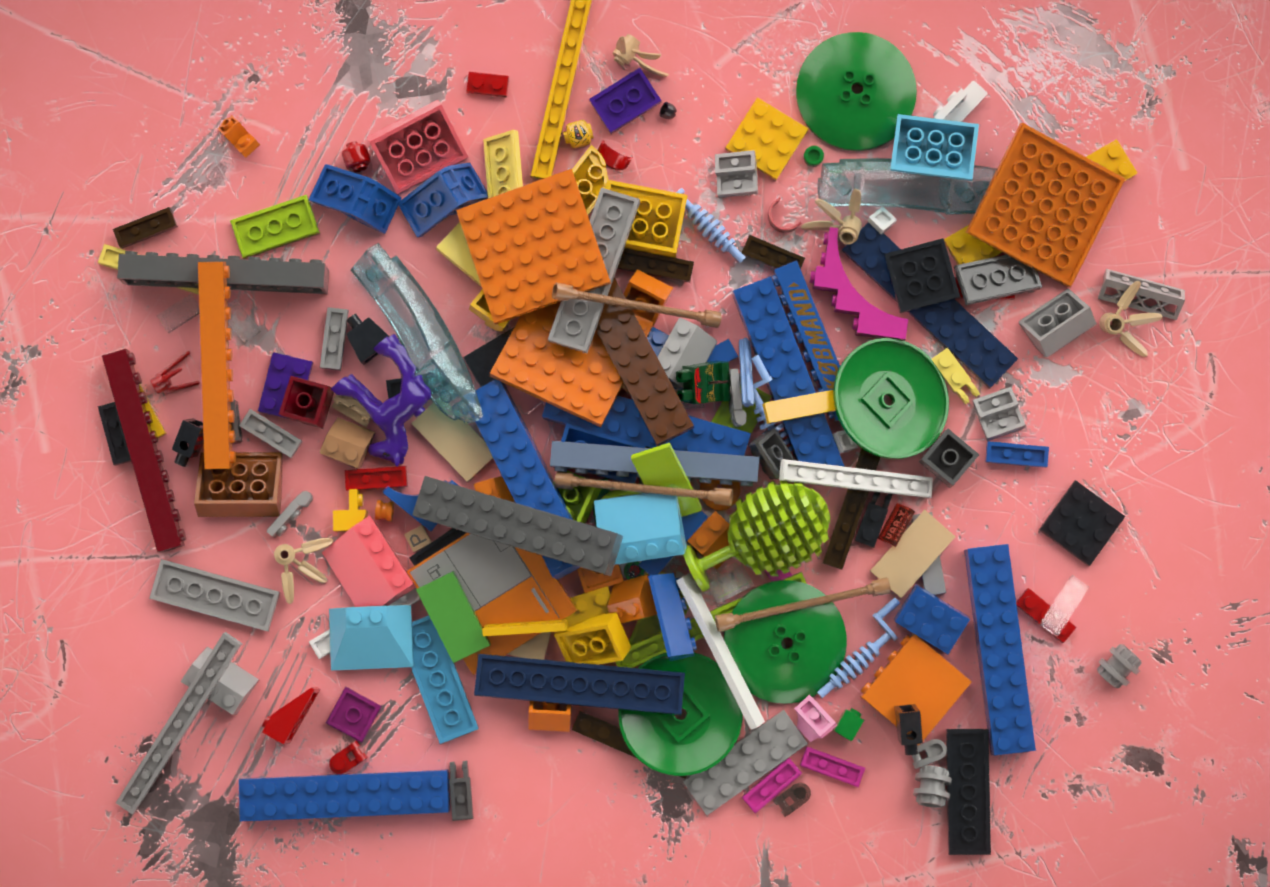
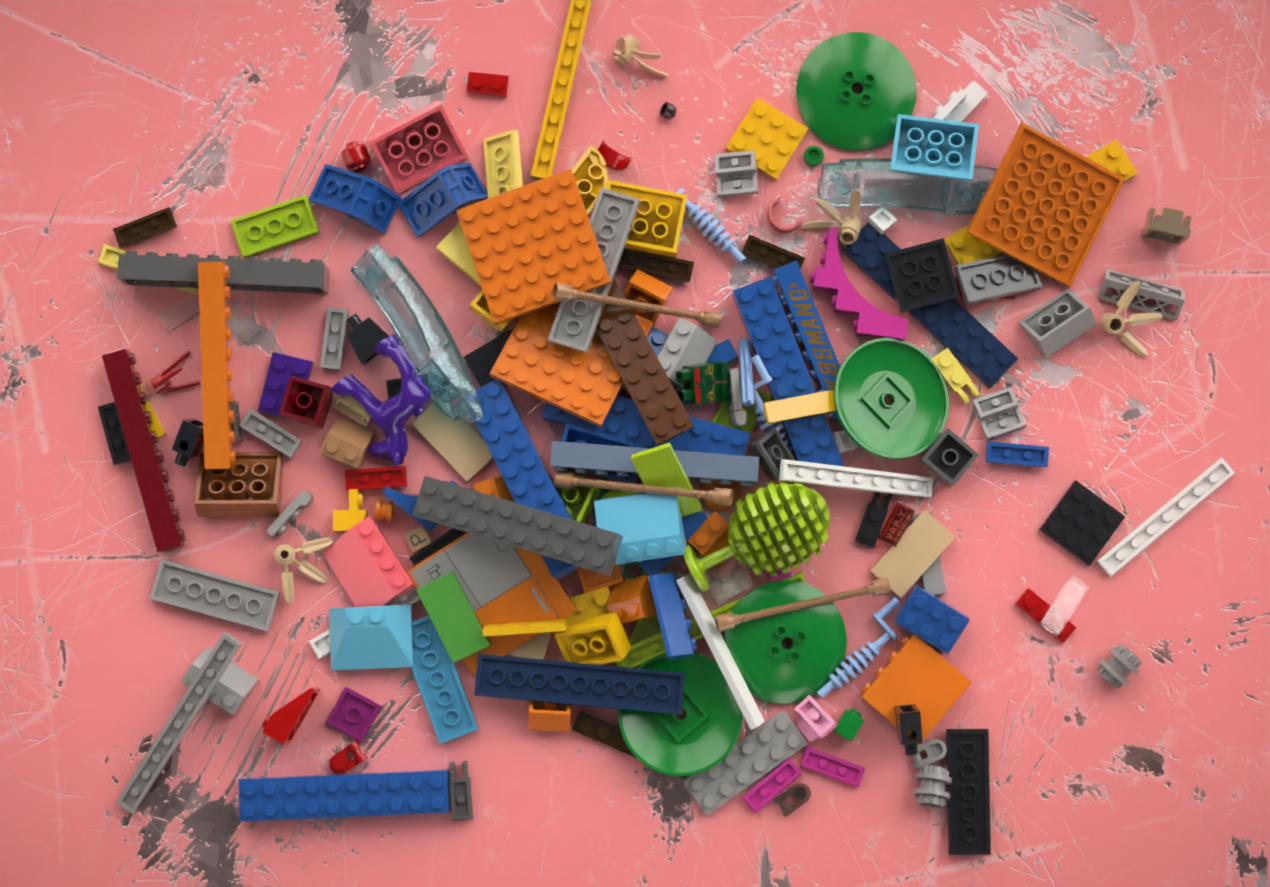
orange slope [217,115,260,158] -> none
yellow head [563,120,594,148] -> none
dark purple plate [589,68,662,134] -> none
dark brown plate [823,448,880,570] -> none
blue brick [964,544,1036,756] -> none
none -> white tile [1096,458,1235,577]
none -> dark tan panel [1141,207,1192,245]

